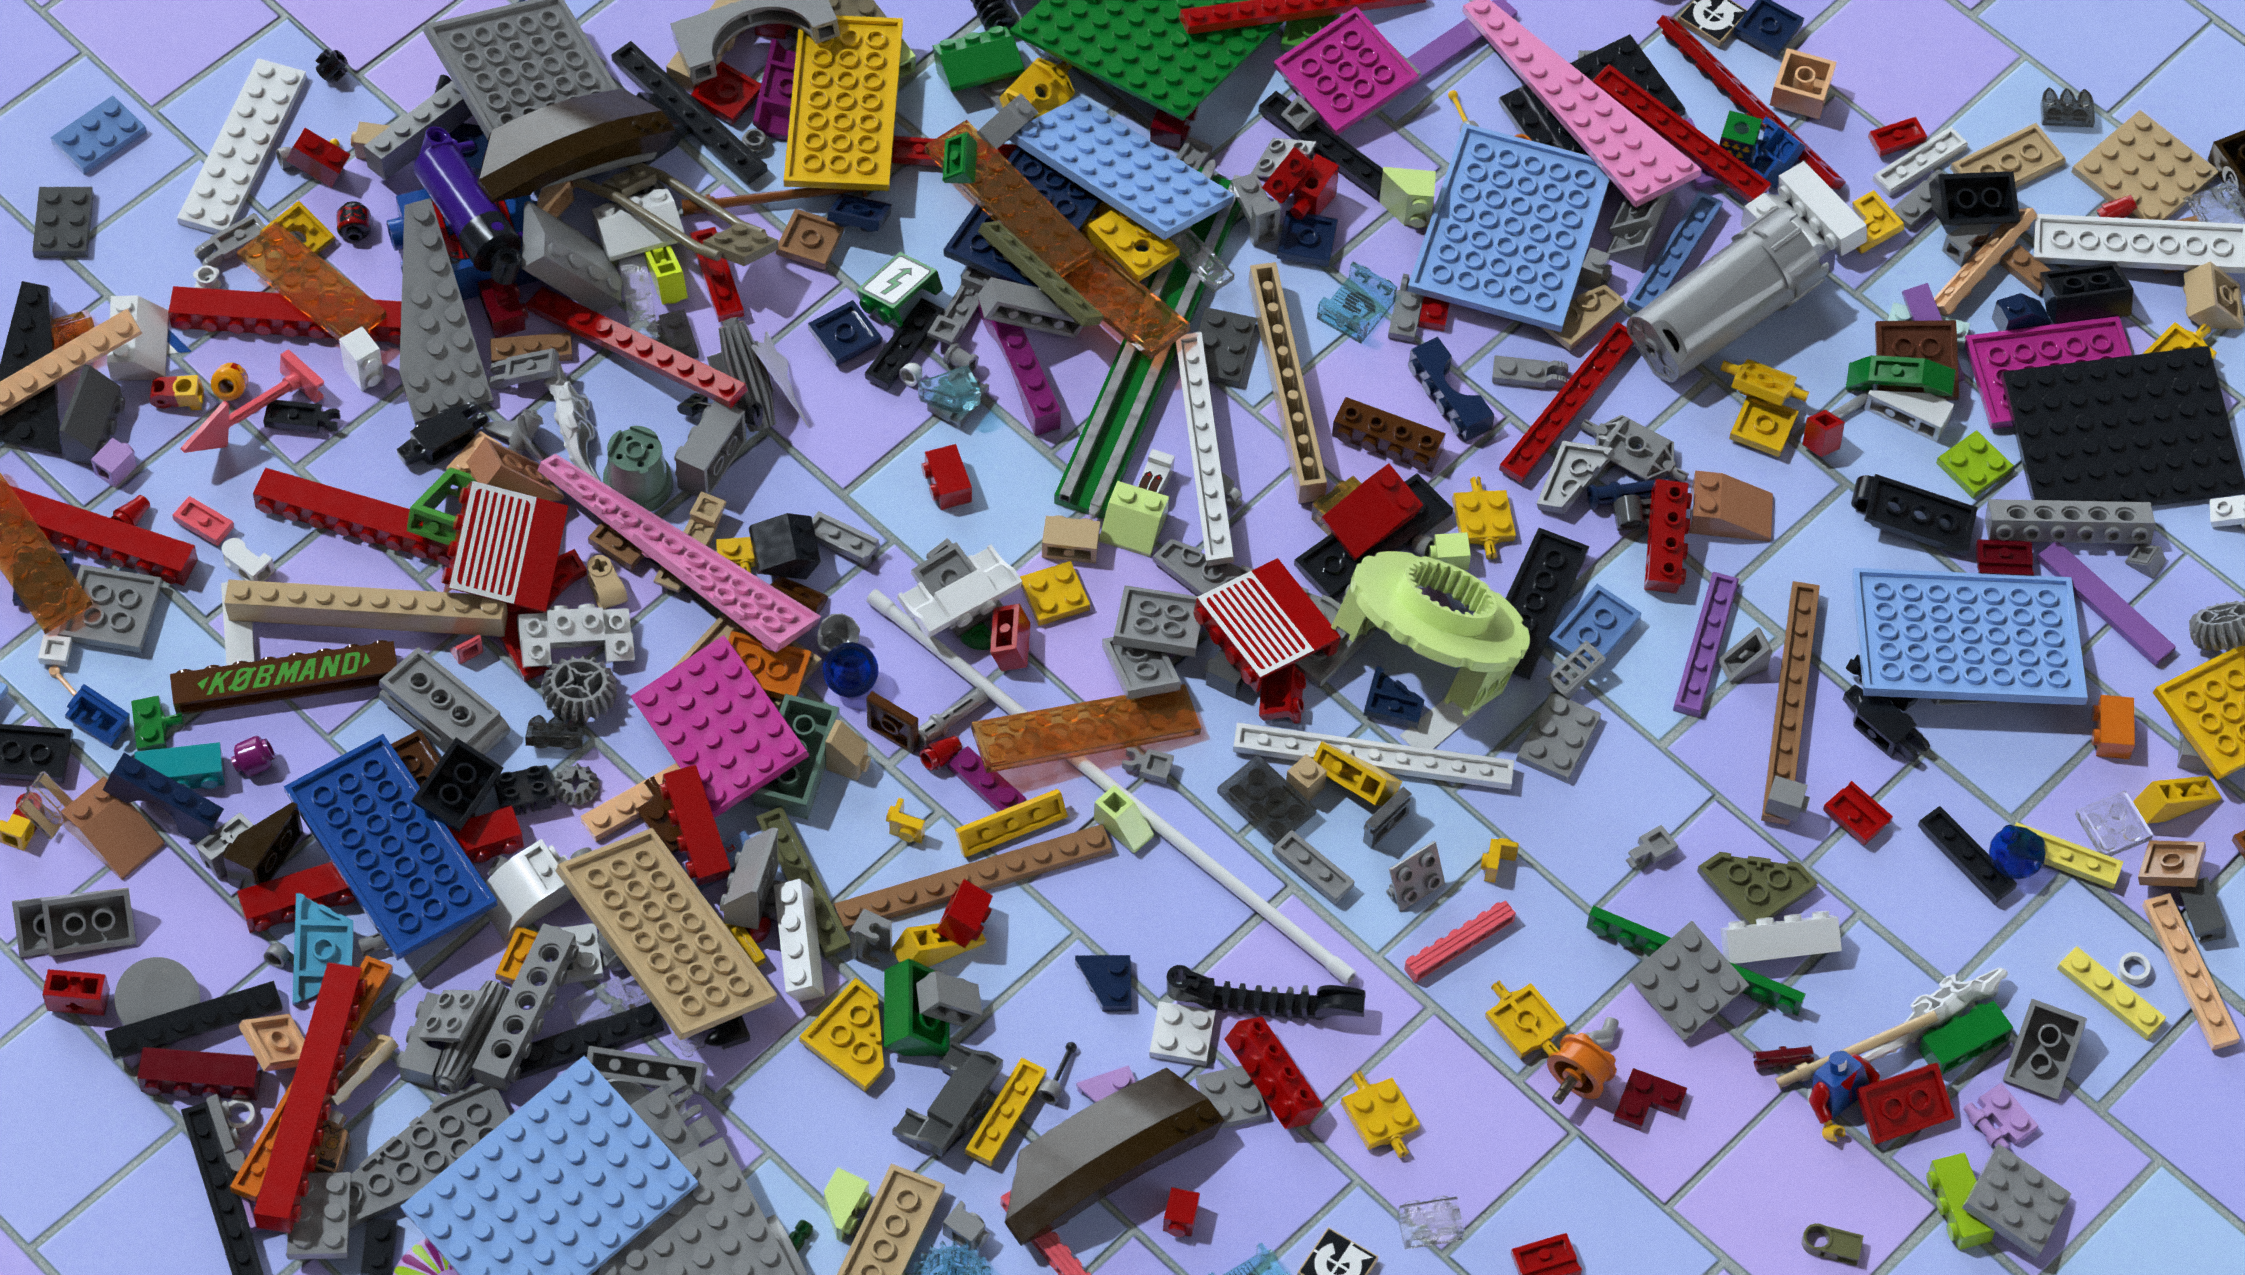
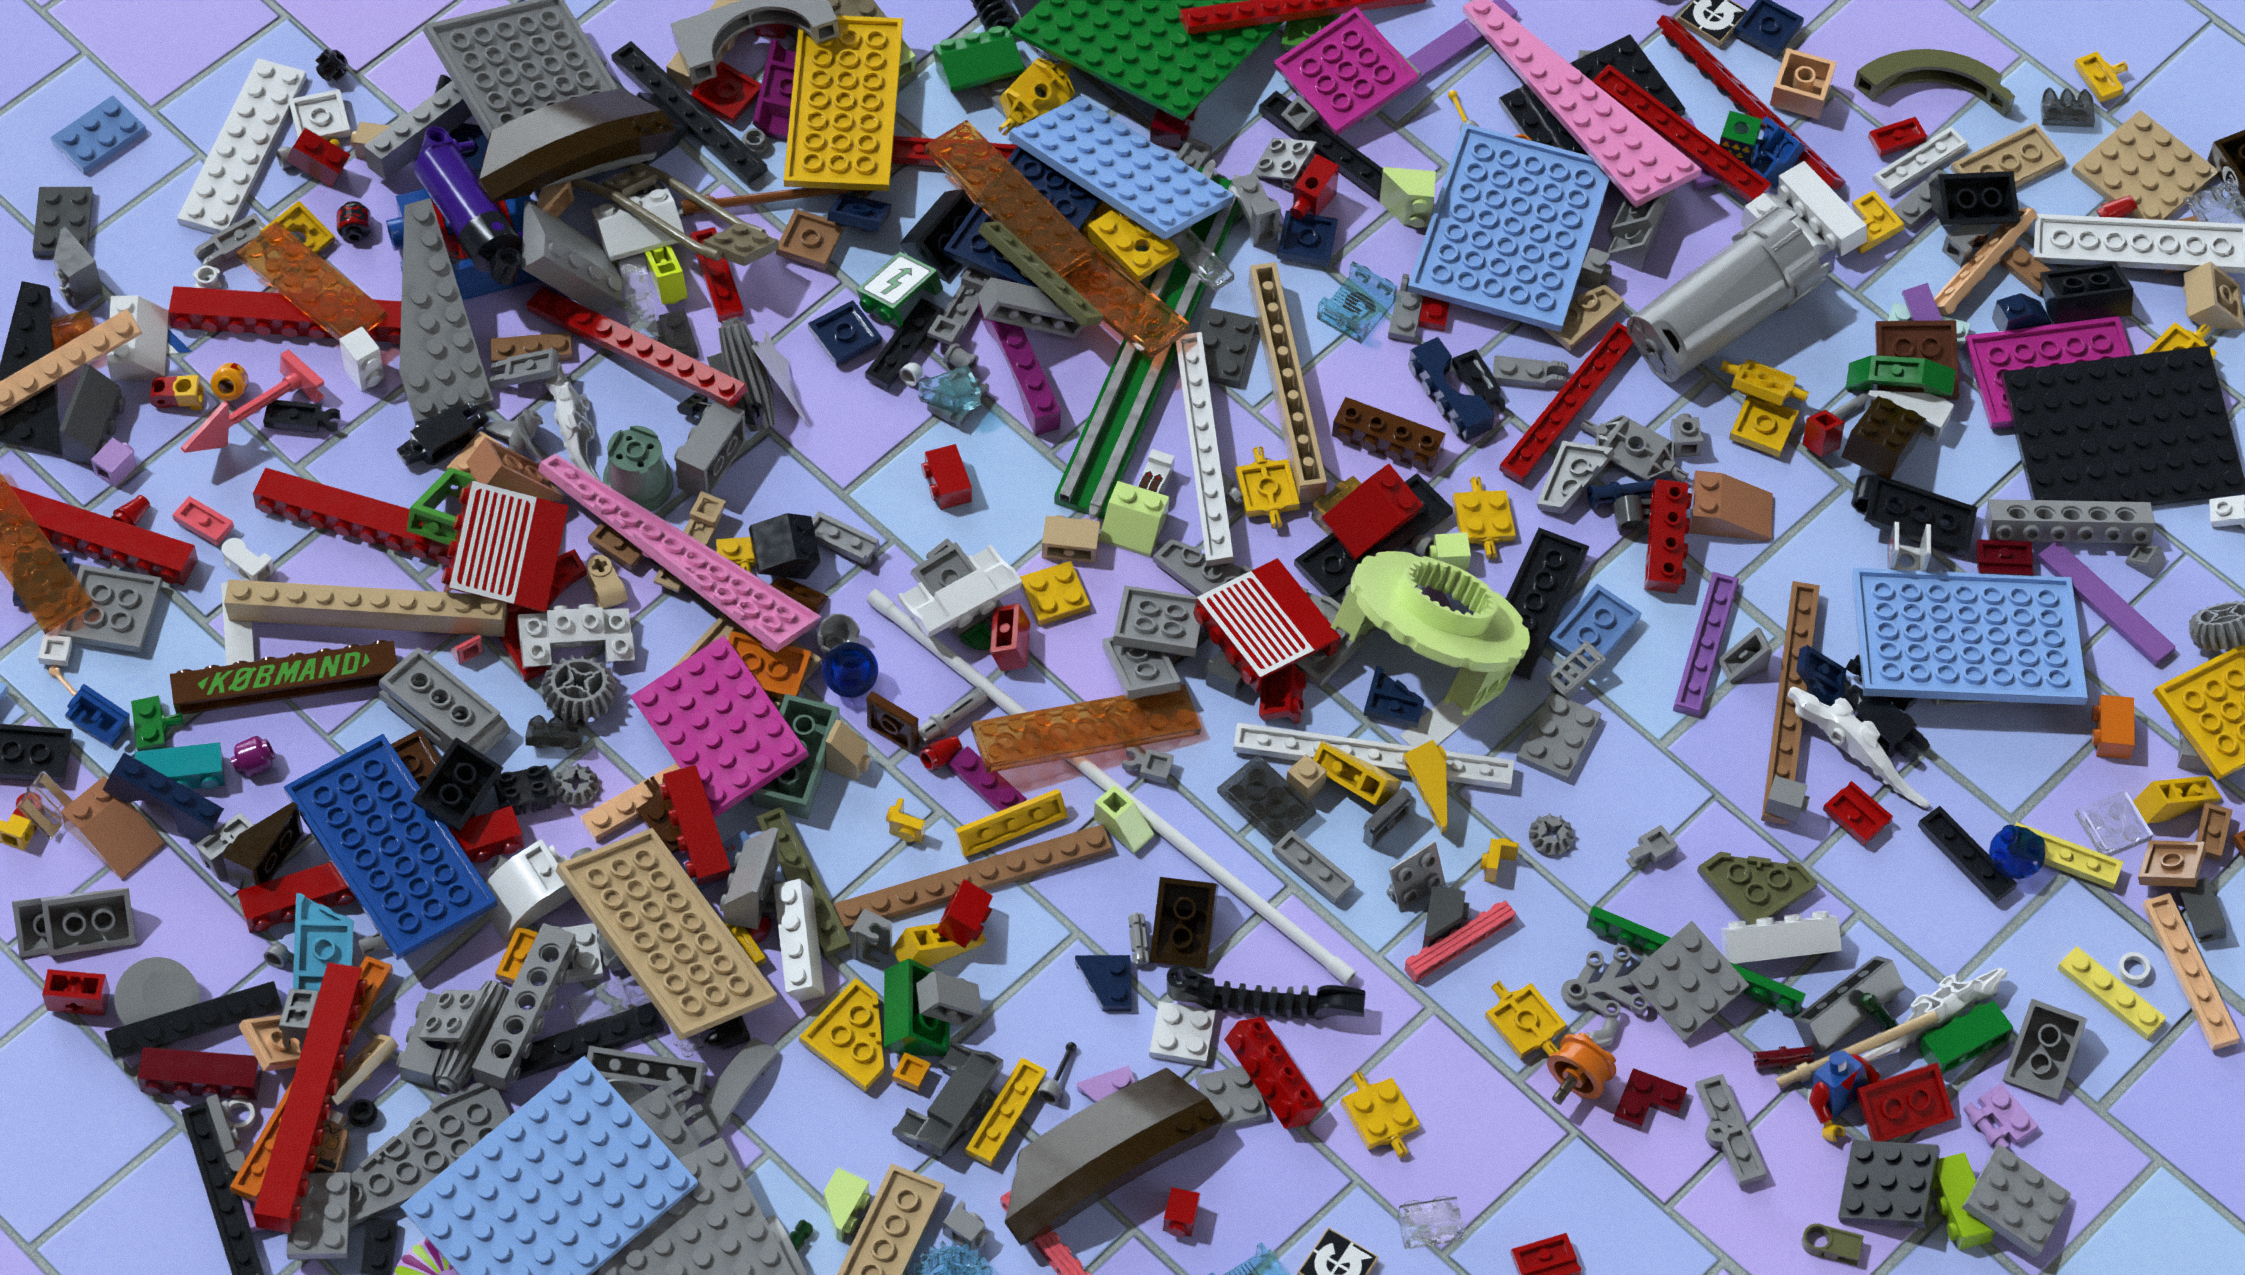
dark red brick [478,278,529,338] -> none
green slope [942,132,977,184] -> none
light grey slope [976,93,1039,152] -> none
red bracket [1261,147,1314,203] -> none
medium blue plate [1627,191,1723,312] -> none
lime plate [1936,430,2014,499] -> none
none -> flat silver slope [53,227,103,308]
none -> dark grey hinge [279,989,319,1051]
none -> white plate [288,89,351,141]
none -> black plate [348,1099,378,1128]
none -> light grey slope [691,1037,780,1141]
none -> light orange plate [892,1052,931,1092]
none -> black slope [899,189,975,281]
none -> light grey axle [1128,912,1150,967]
none -> dark brown slope [1150,877,1219,969]
none -> yellow plate [1235,446,1300,529]
none -> yellow slope [1402,740,1448,834]
none -> dark grey slope [1422,886,1470,949]
none -> black plate [1452,349,1505,412]
none -> light grey gear [1529,813,1574,855]
none -> light grey plant [1561,945,1648,1019]
none -> light grey brick [1670,413,1704,457]
none -> light grey hinge [1695,1074,1767,1187]
none -> white animal [1788,687,1930,808]
none -> dark grey brick [1793,955,1905,1052]
none -> dark blue wing [1796,645,1847,707]
none -> black plate [1838,1140,1940,1228]
none -> dark brown brick [1841,396,1926,480]
none -> olive arch [1854,49,2015,117]
none -> dark green axle [1859,992,1899,1032]
none -> white piece [1887,522,1931,571]
none -> yellow plate [2074,51,2128,103]
none -> medium nougat plate [2195,802,2233,862]

